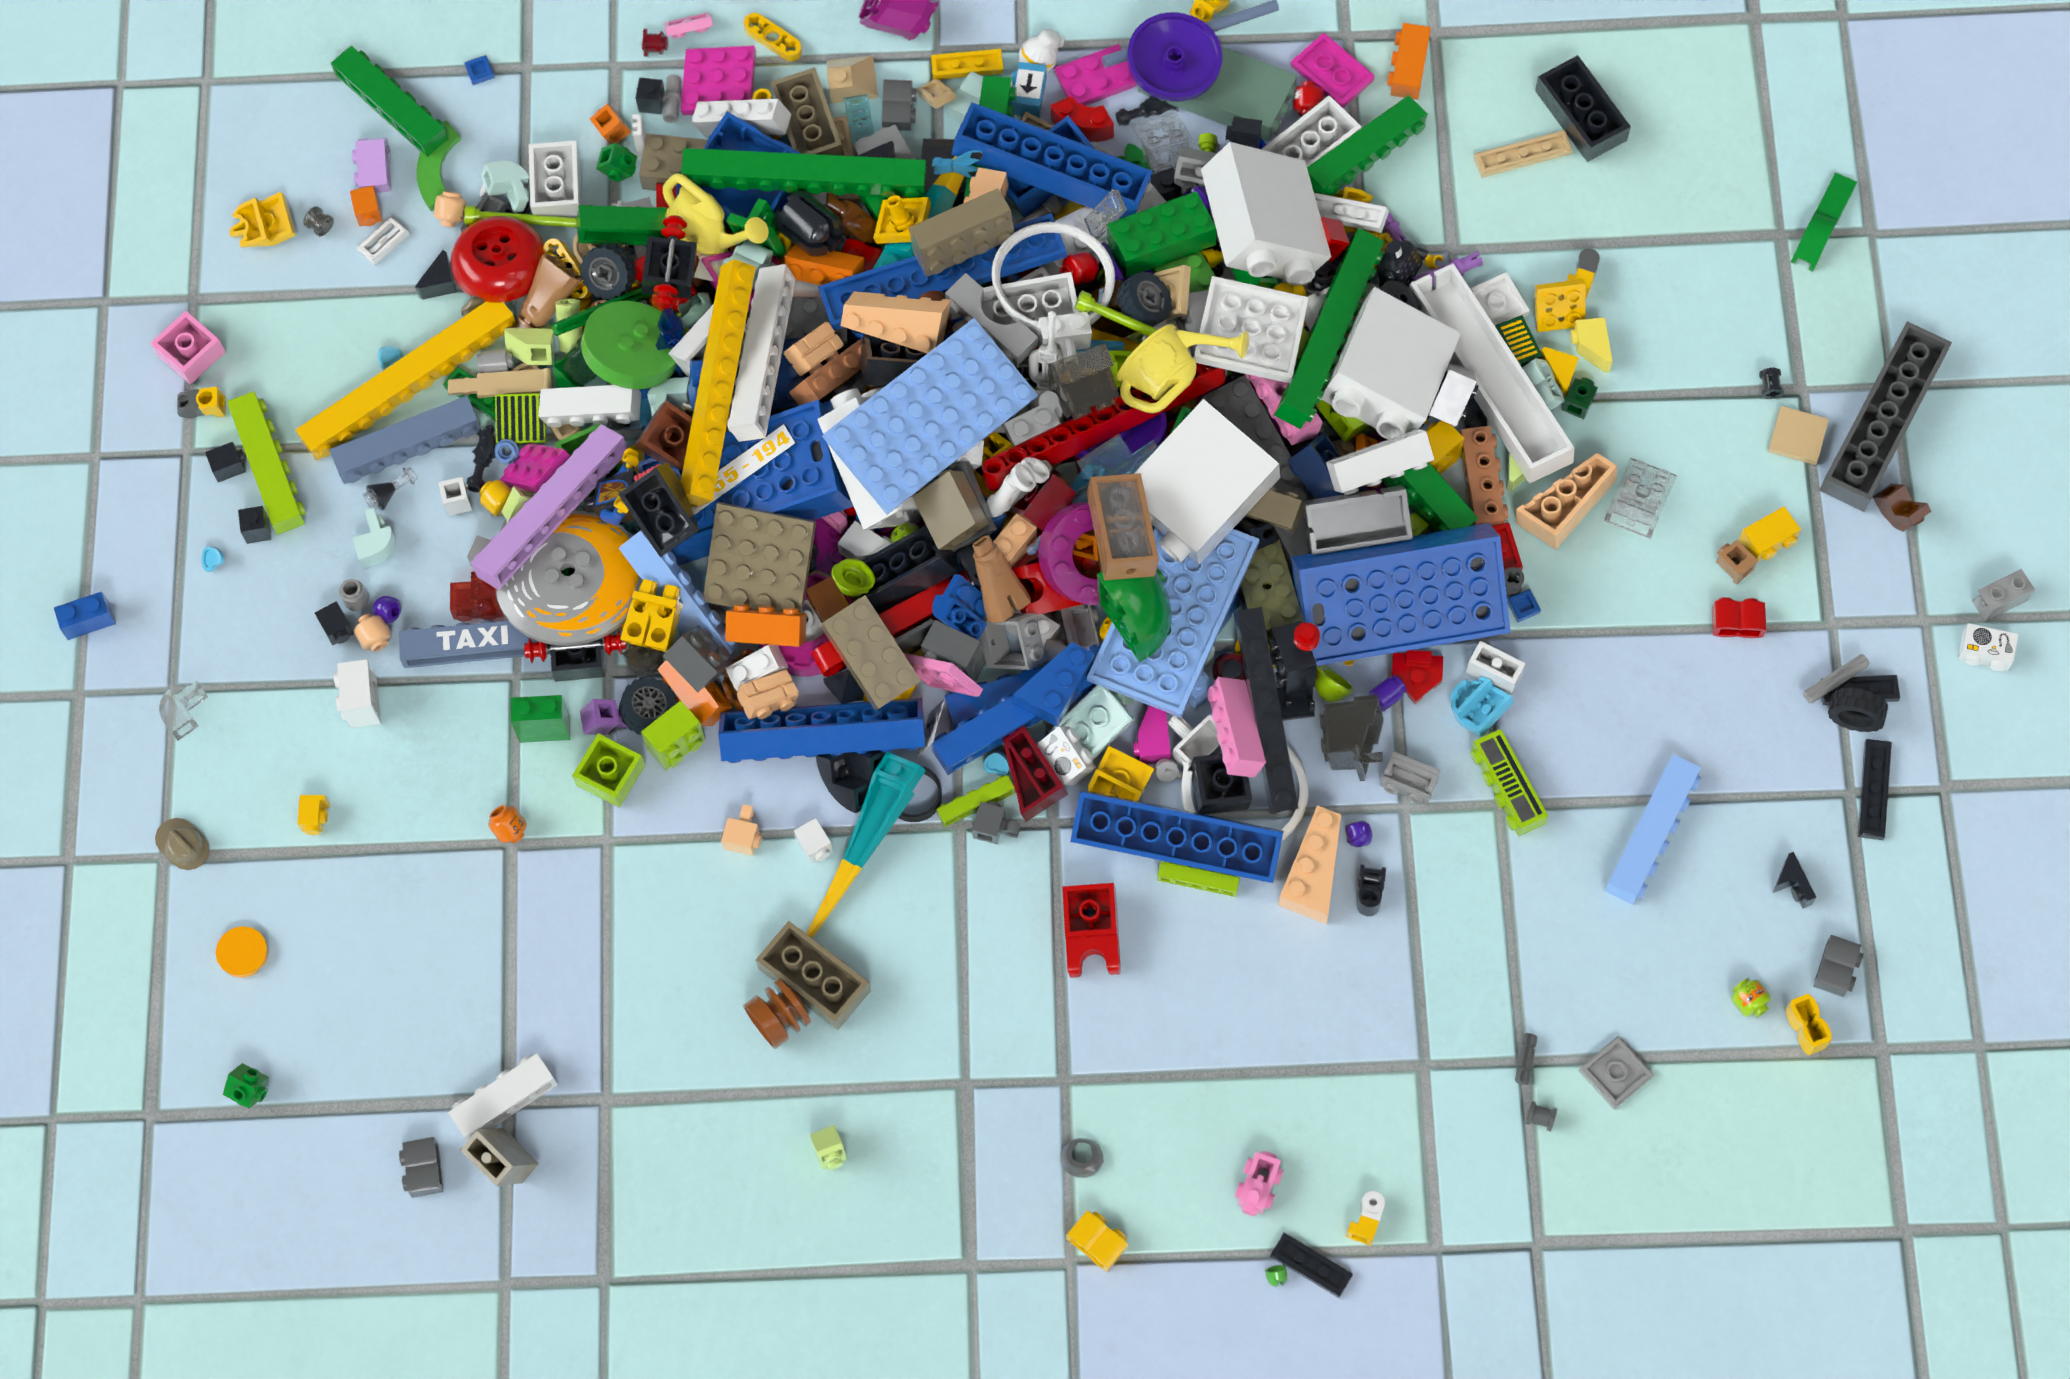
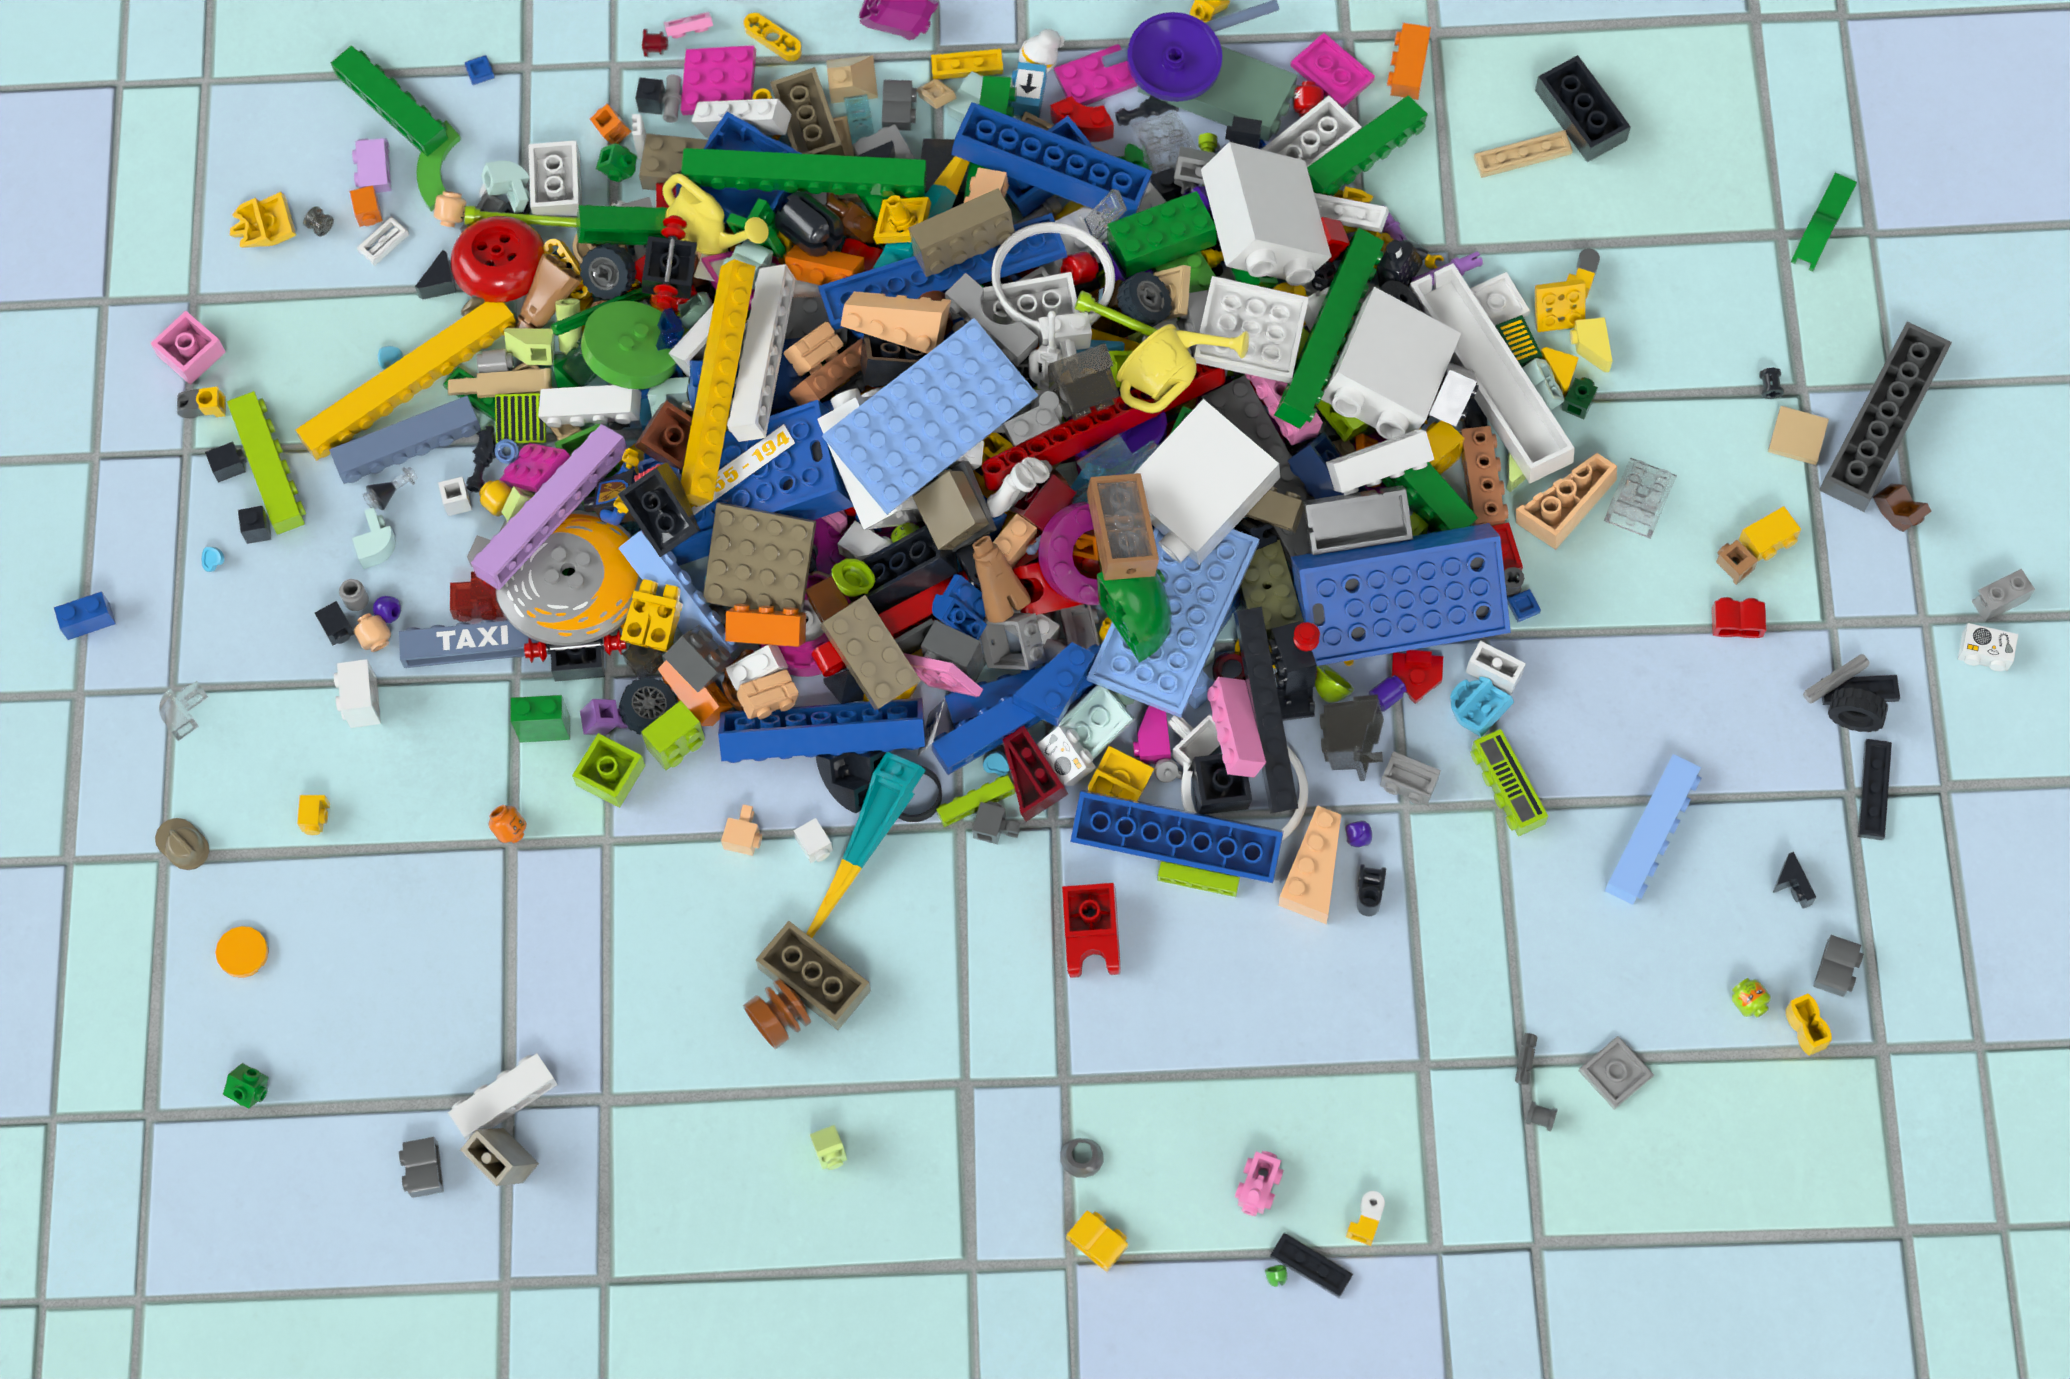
dark azure piece [932,150,983,178] -> none

